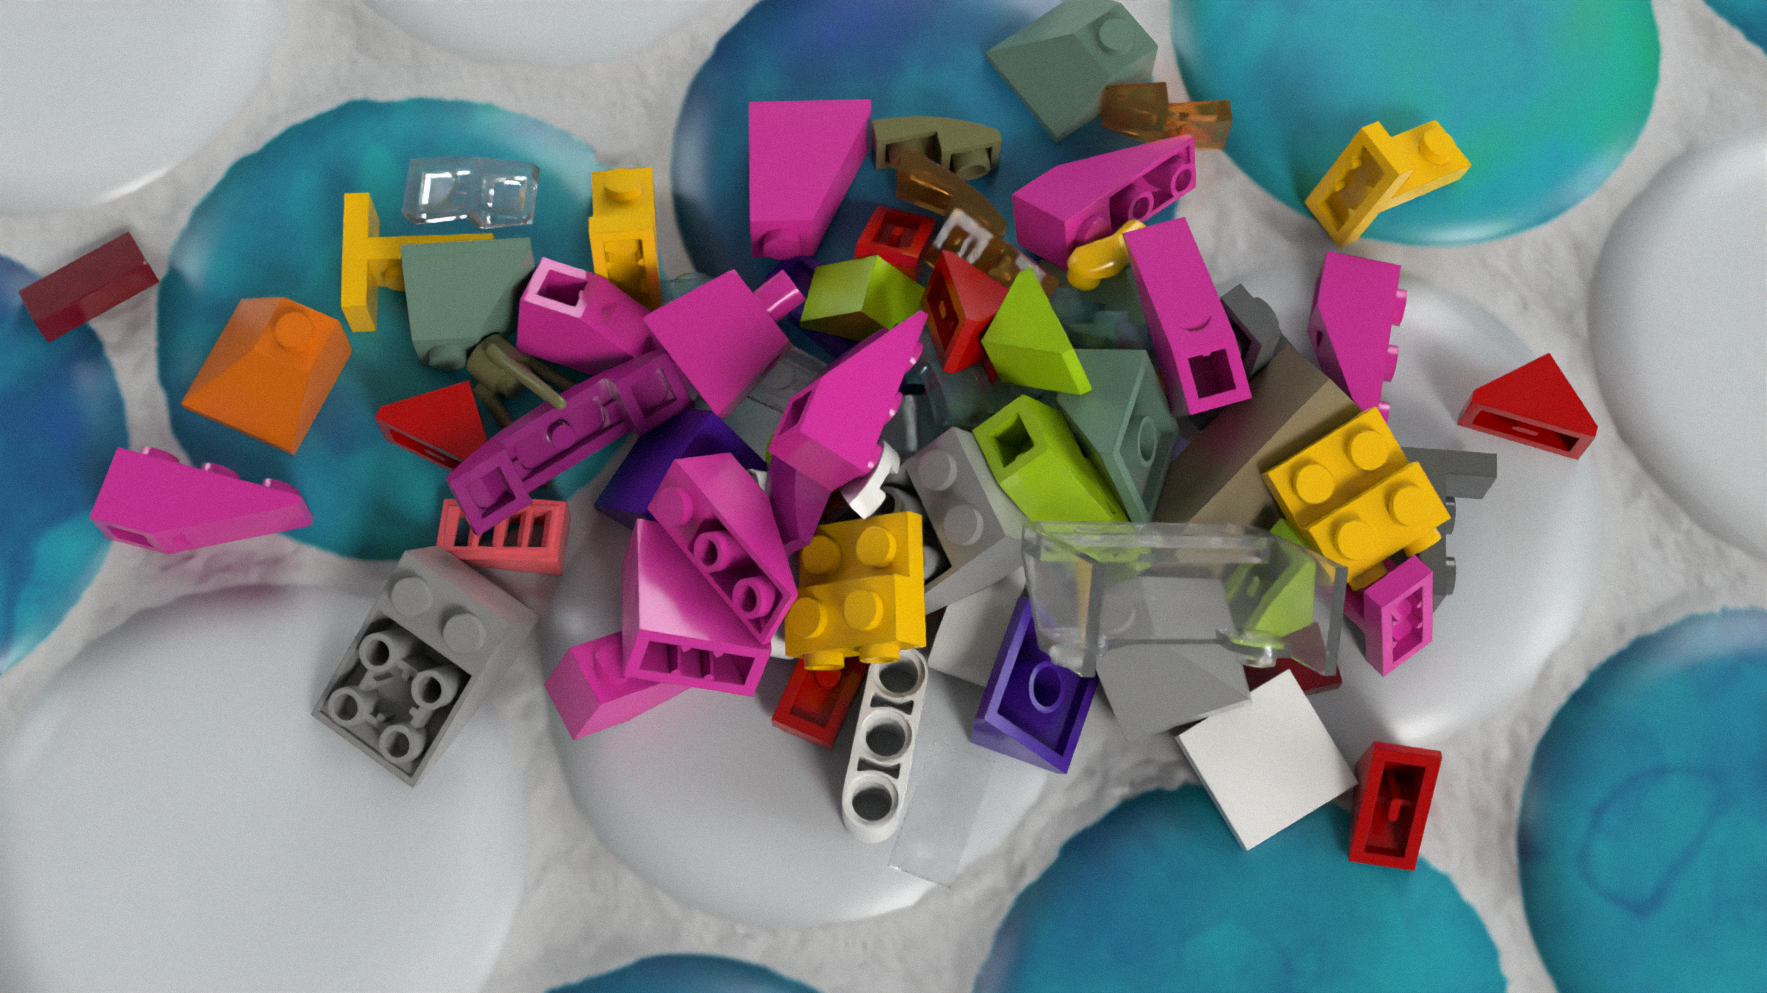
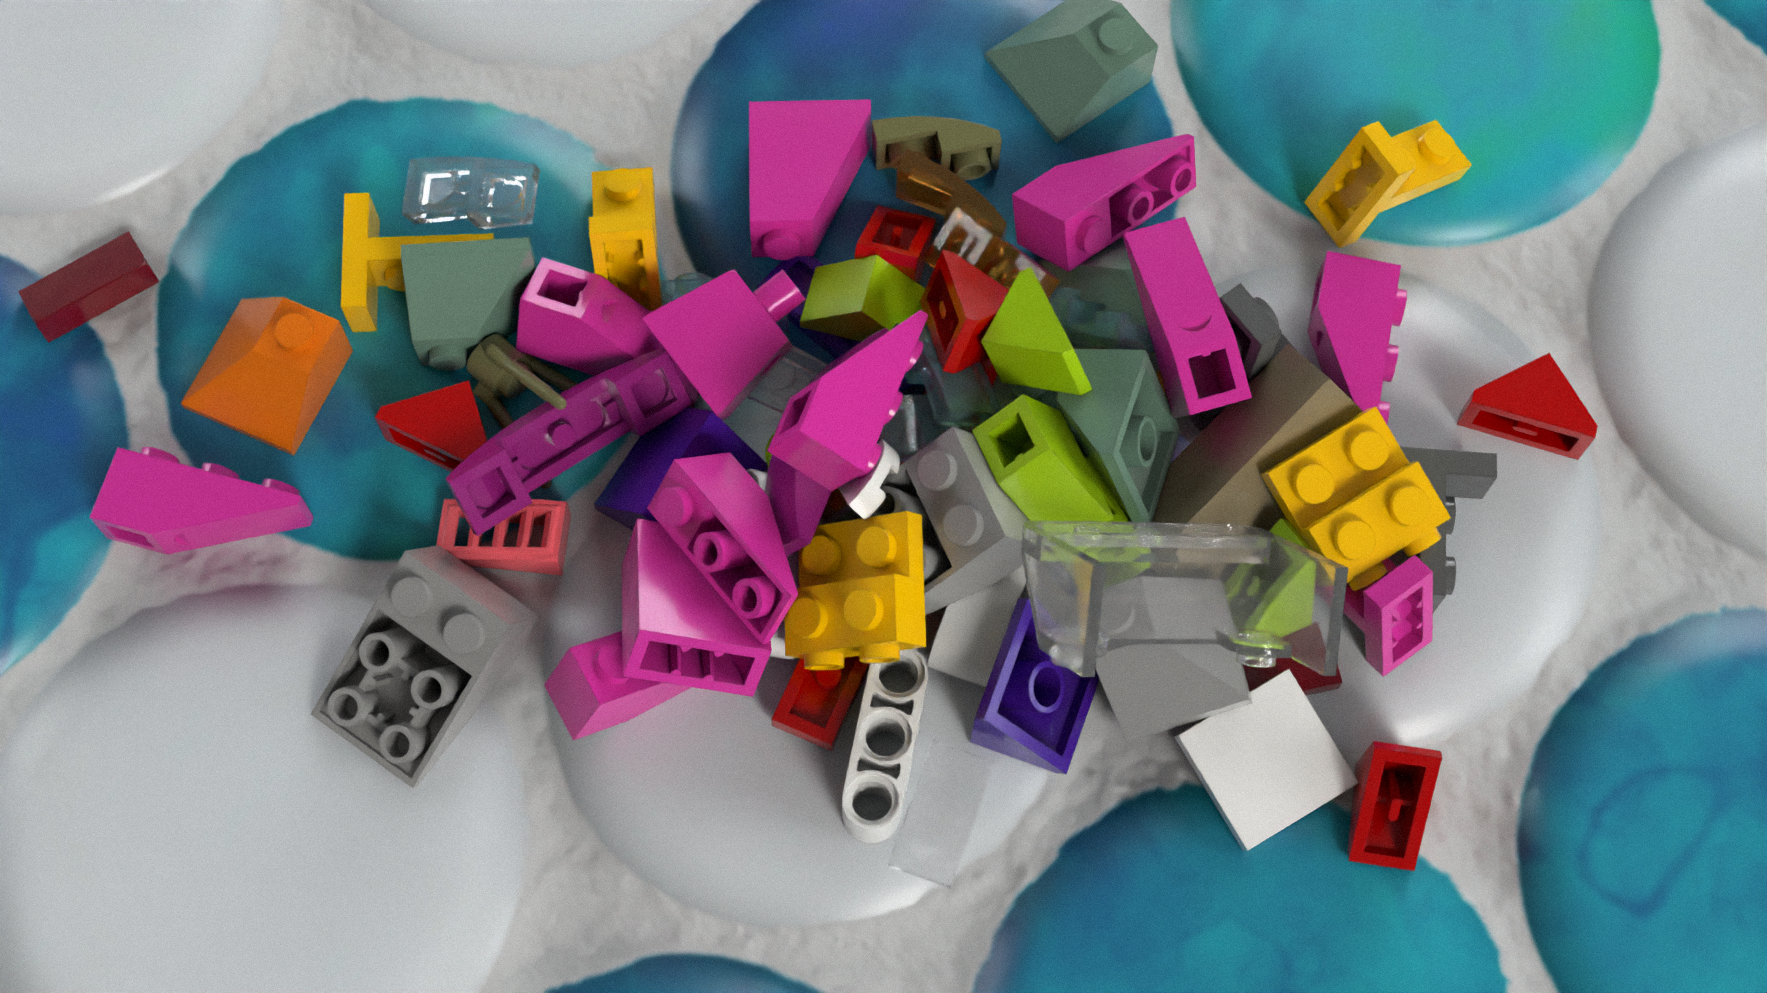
yellow arm [1067,219,1146,291] -> none
clear orange slope [1100,82,1232,150] -> none

